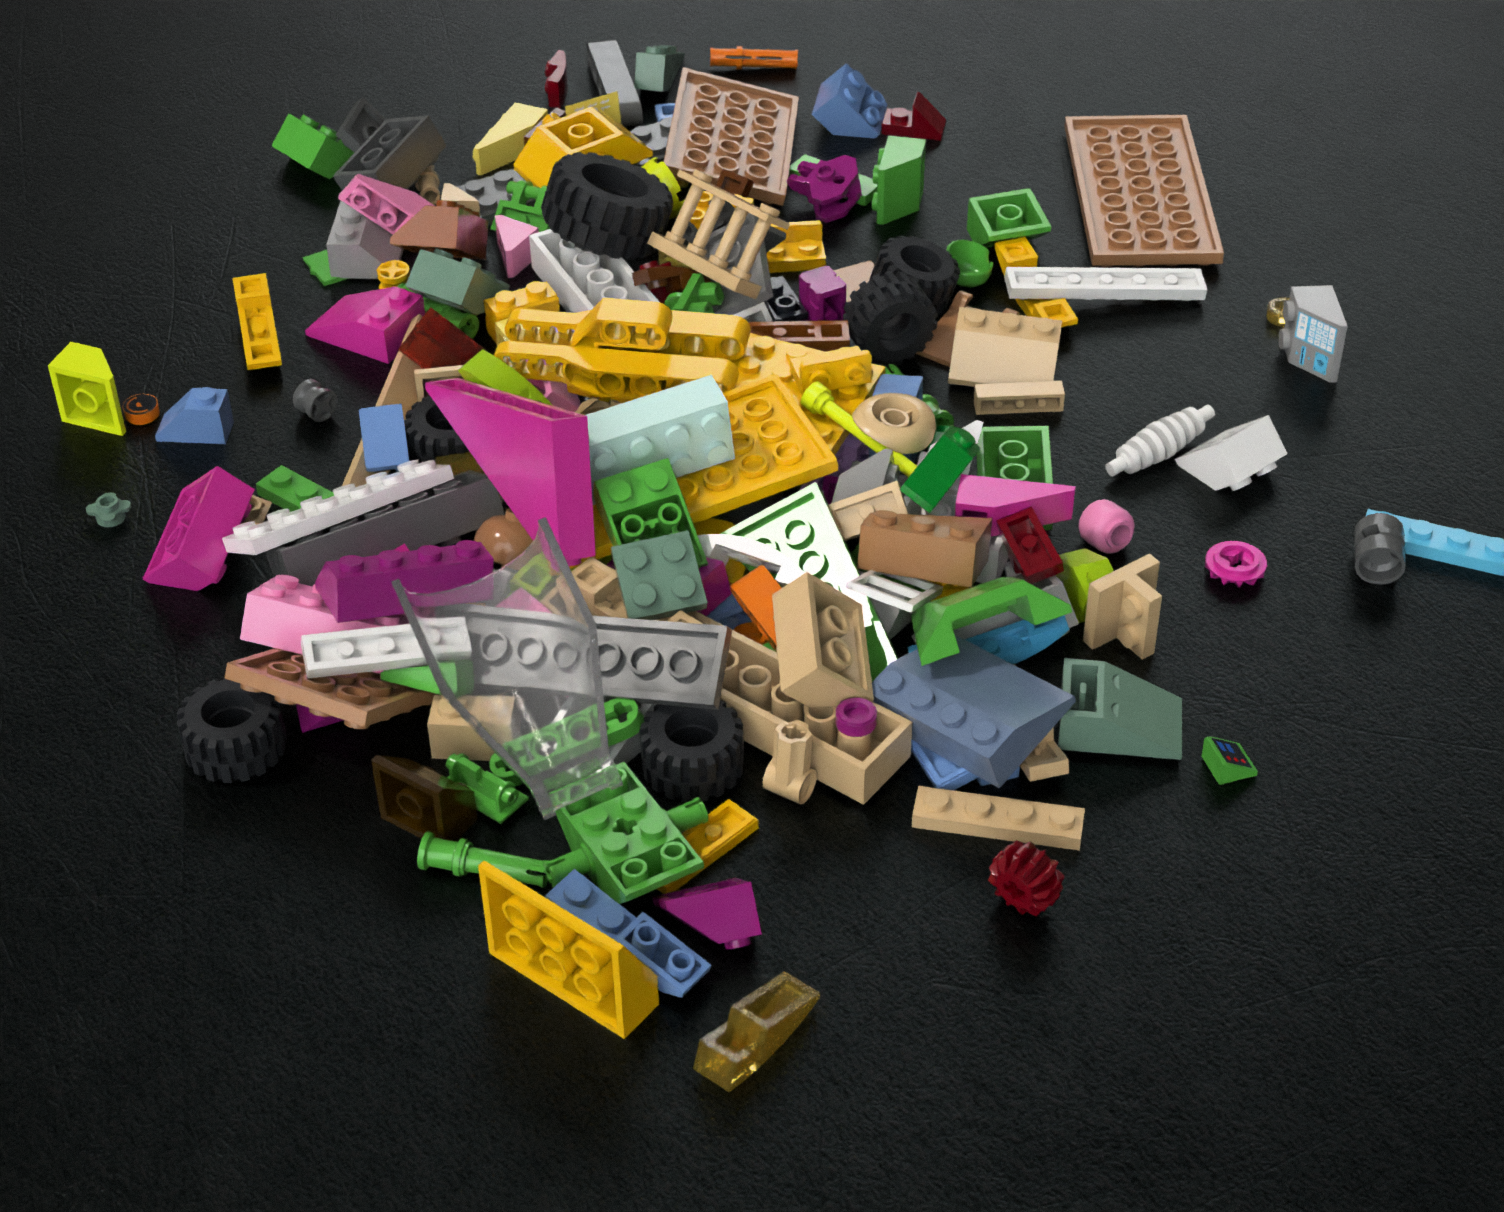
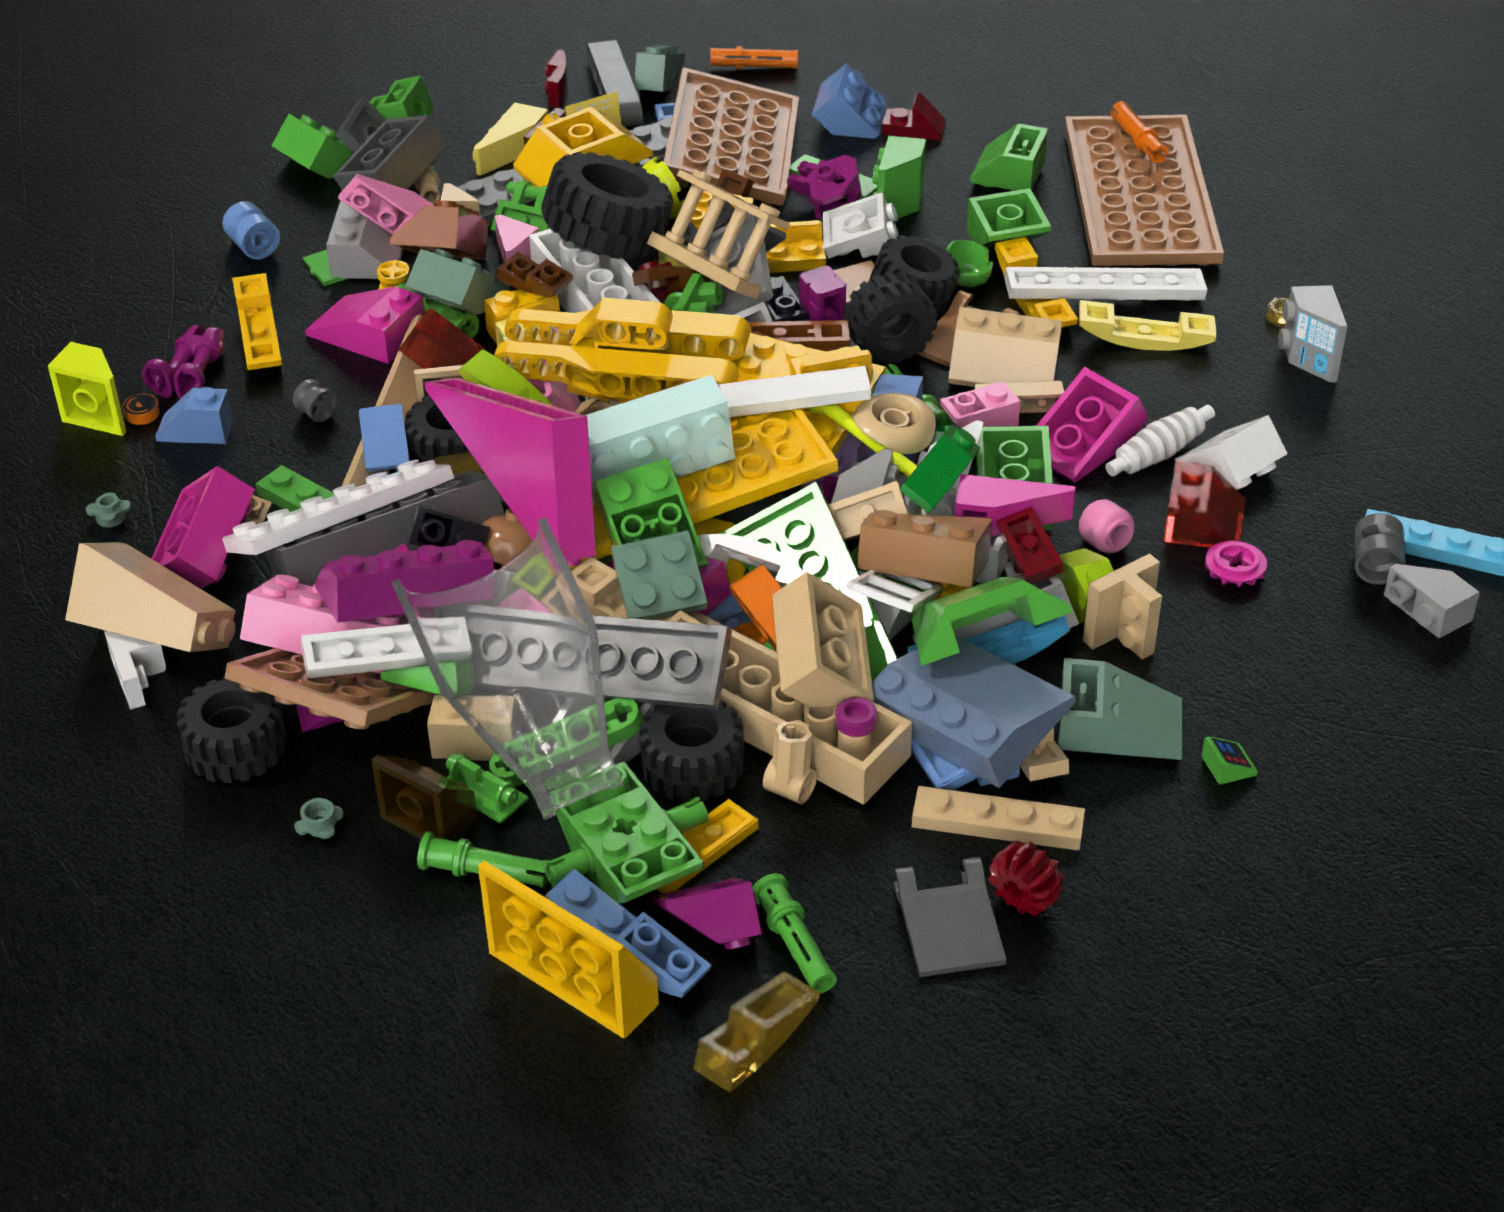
none -> tan slope [65,542,235,652]
none -> white slope [104,631,166,710]
none -> magenta piece [141,325,225,399]
none -> medium blue wheel [222,201,280,259]
none -> sand green plate [295,798,343,839]
none -> bright green brick [369,75,434,119]
none -> black slope [406,505,490,547]
none -> reddish brown slope [496,252,573,297]
none -> white tile [719,366,871,417]
none -> bright green pin [752,873,837,994]
none -> white plate [823,192,899,258]
none -> dark grey flag [894,857,1007,977]
none -> bright pink slope [940,381,1020,428]
none -> bright green slope [970,124,1048,191]
none -> dark pink slope [1036,367,1149,483]
none -> light yellow slope [1079,300,1216,351]
none -> orange pin [1110,101,1169,163]
none -> clear red slope [1164,461,1245,548]
none -> light grey slope [1384,564,1480,638]

